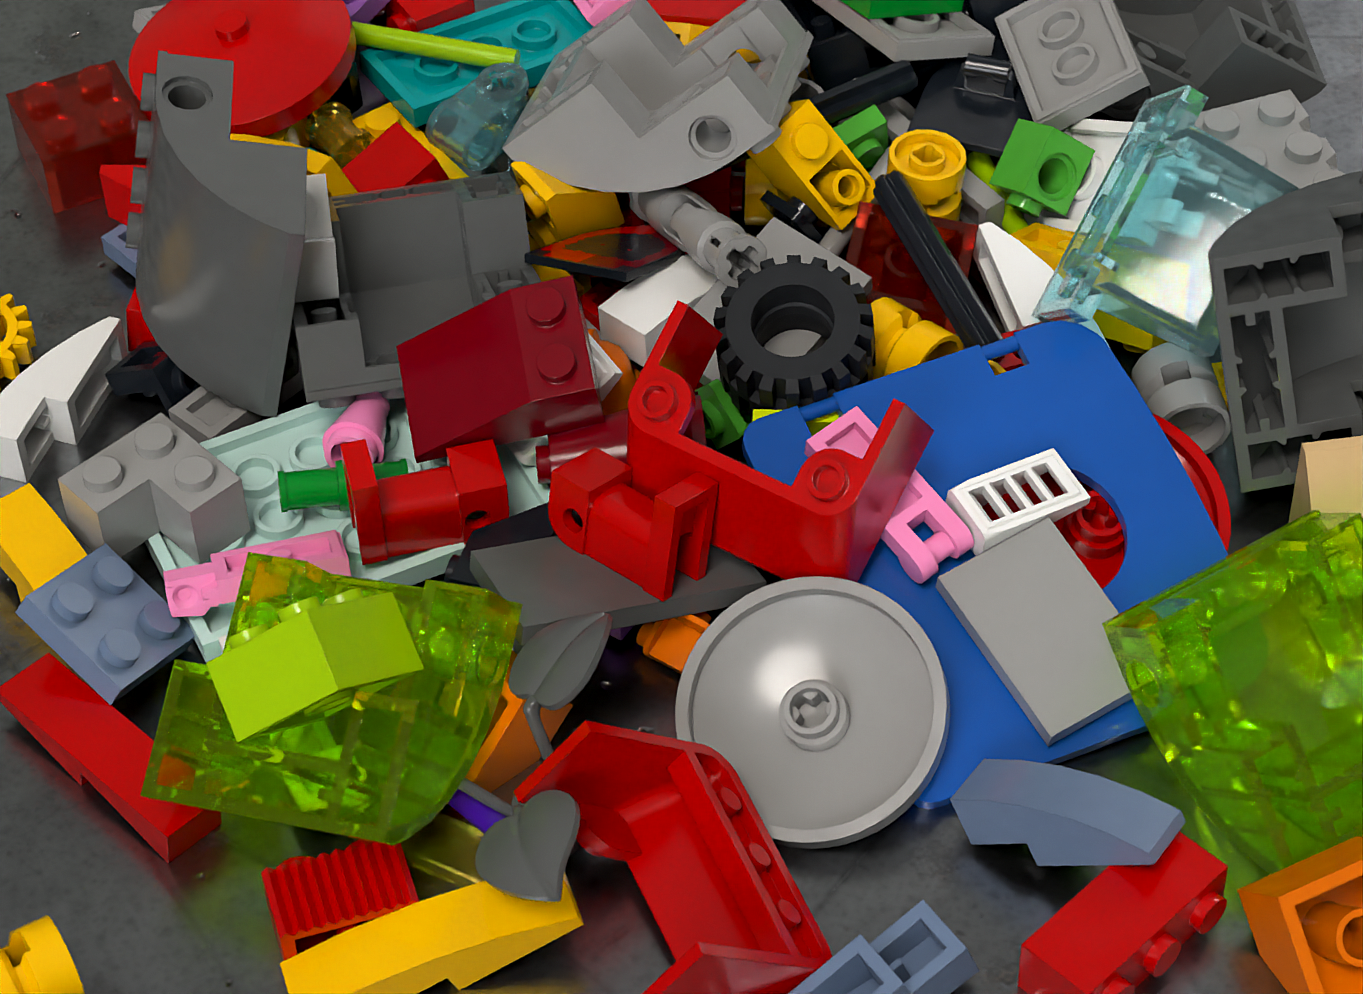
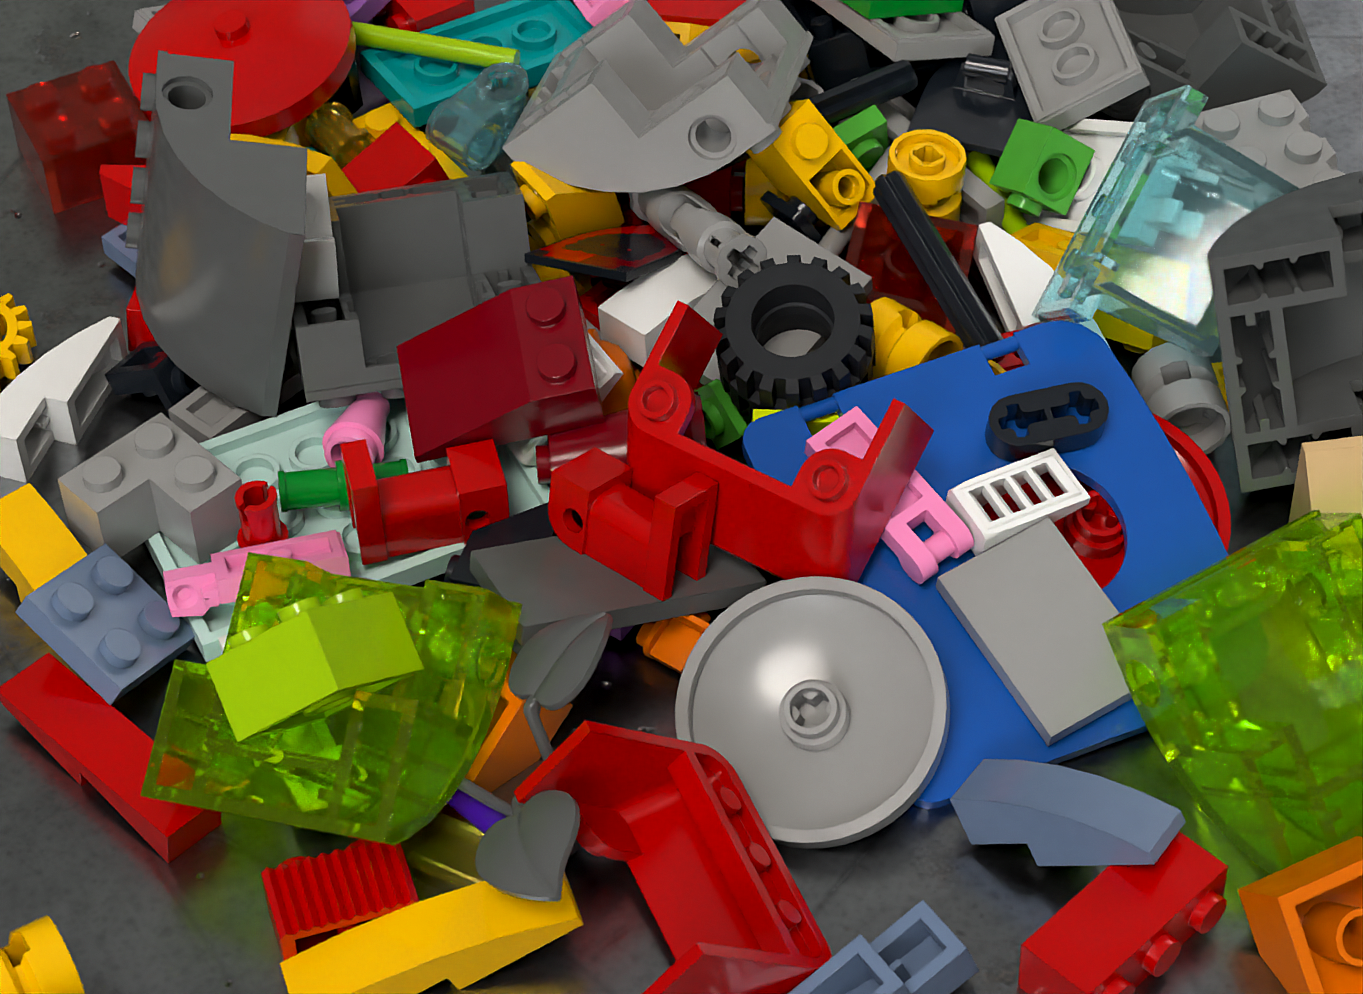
none -> red pin [234,480,289,548]
none -> black beam [985,382,1109,462]

